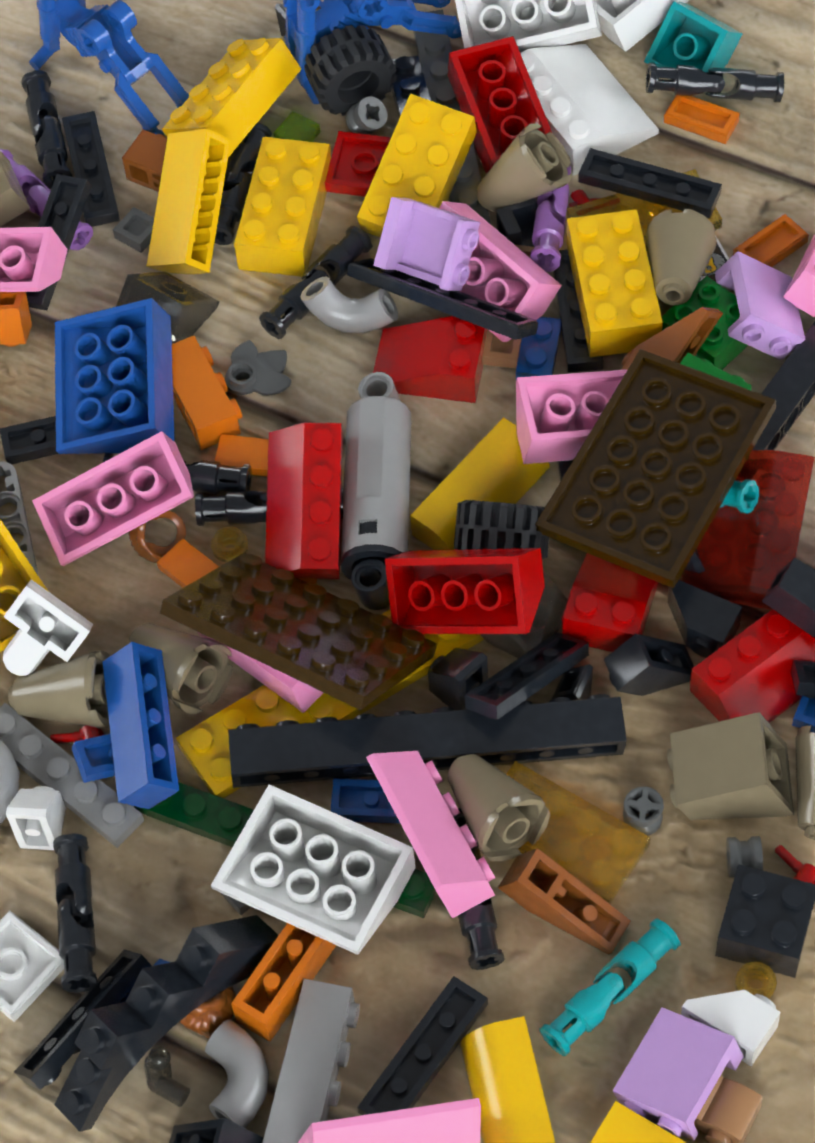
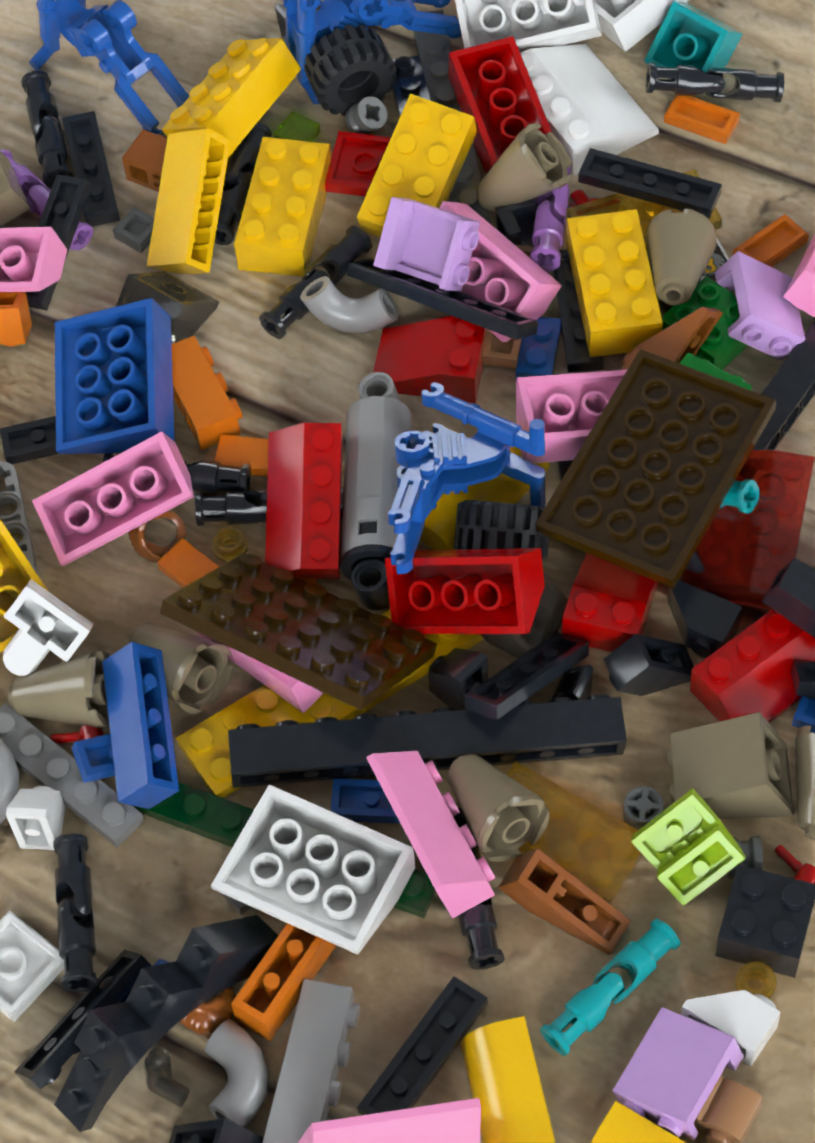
dark grey plate [225,340,292,396] -> none
none -> blue piece [388,383,546,574]
none -> lime slope [631,788,746,906]

